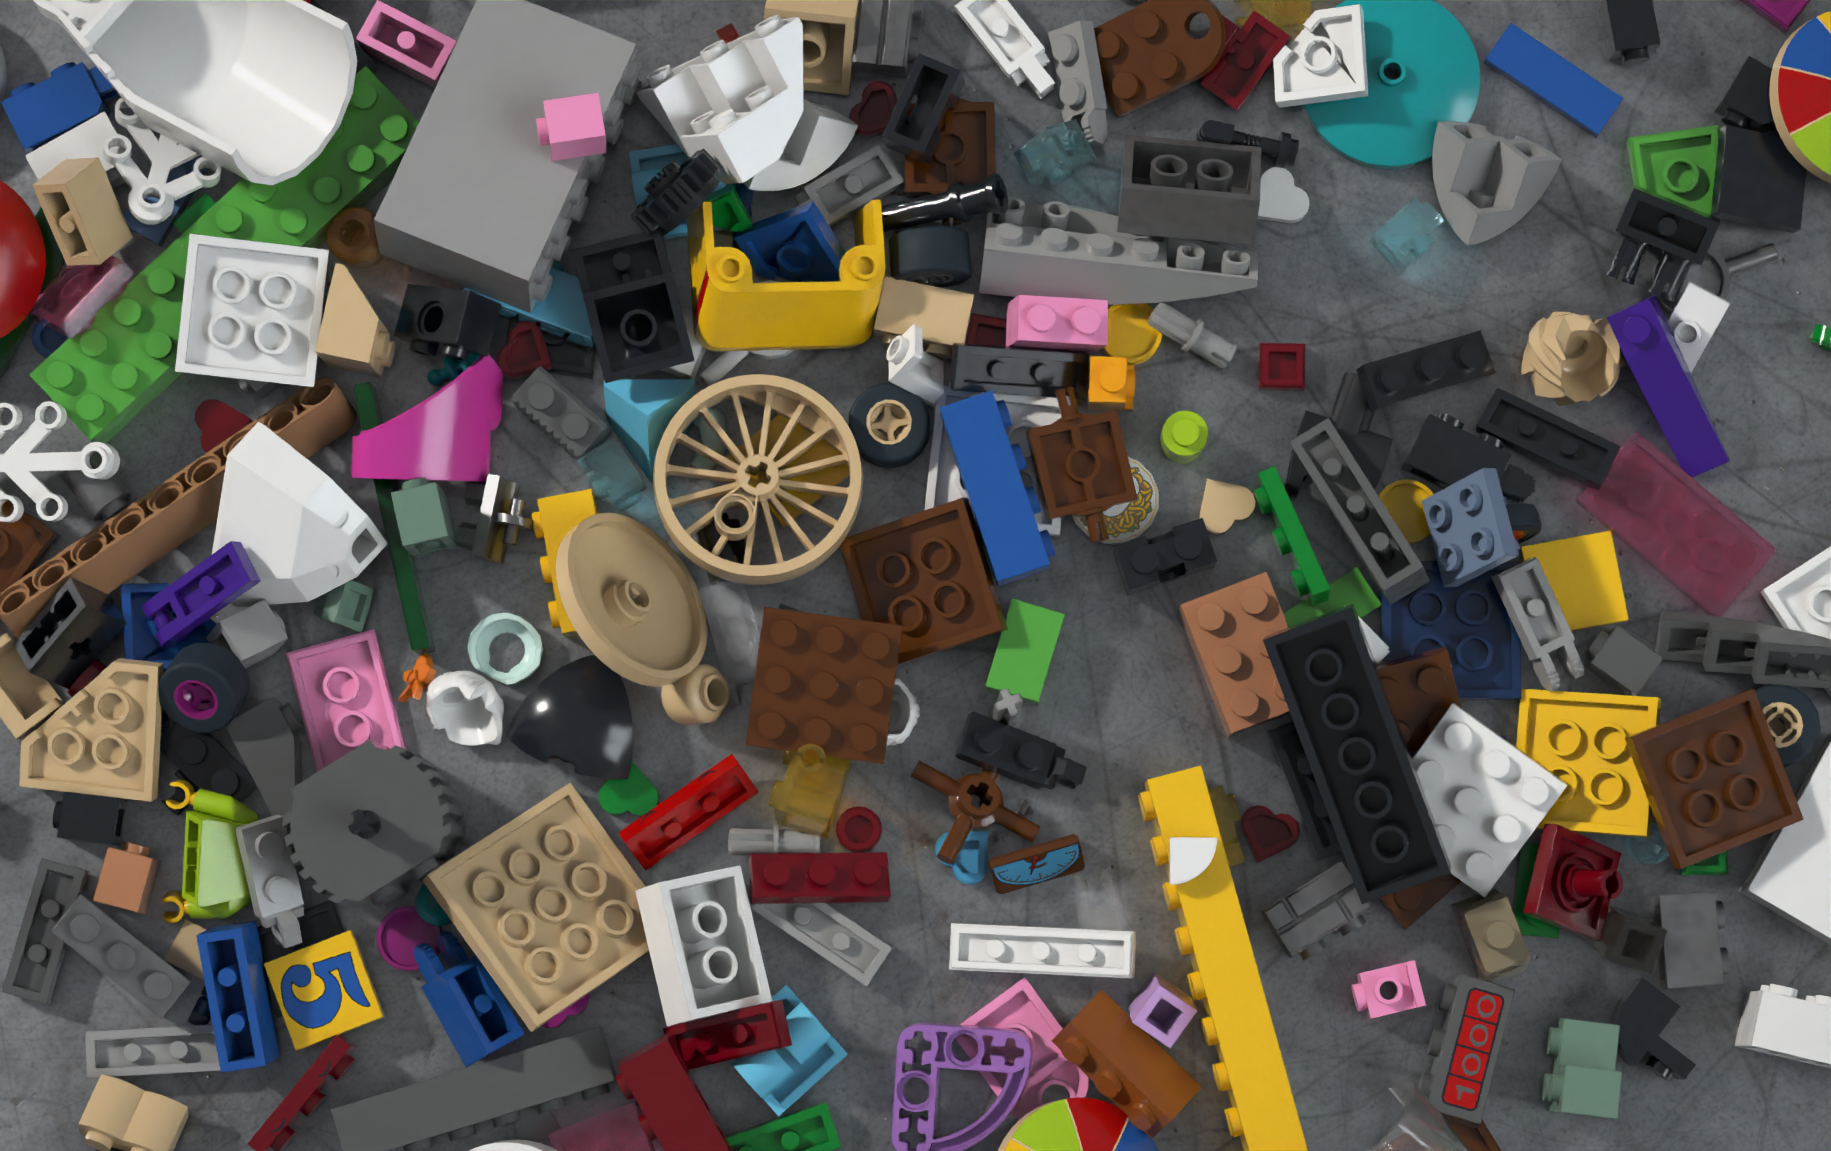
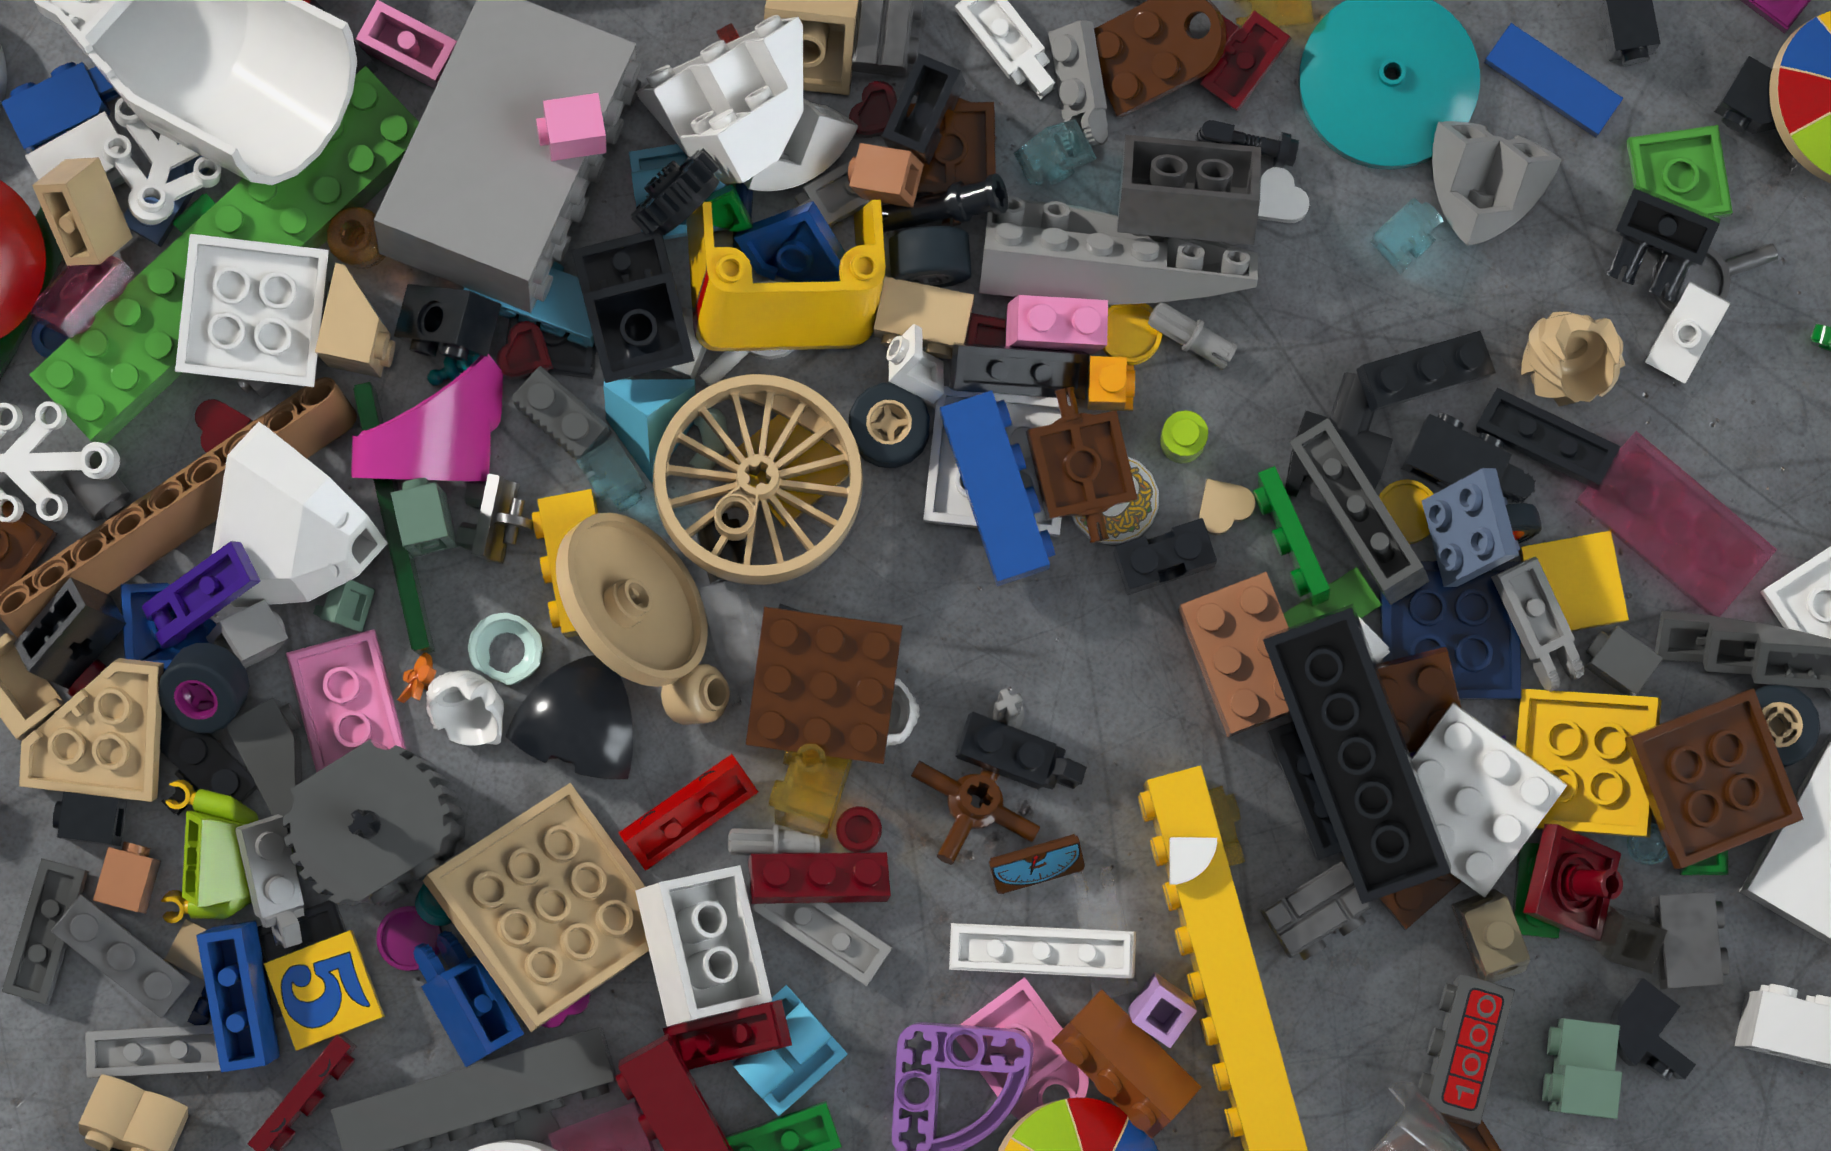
green tile [598,762,660,817] -> none
reddish brown plate [840,498,1008,666] -> none
dark azure tile [935,831,988,885] -> none
bright green panel [985,598,1065,706] -> none
dark red tile [1240,805,1300,863] -> none
dark red tile [1258,343,1305,391] -> none
white plate [1273,4,1369,108] -> none
bright pink brick [1351,960,1426,1019] -> none
dark purple slope [1607,295,1730,480] -> none
black tile [1711,125,1807,233] -> none
none -> nougat brick [848,143,924,208]

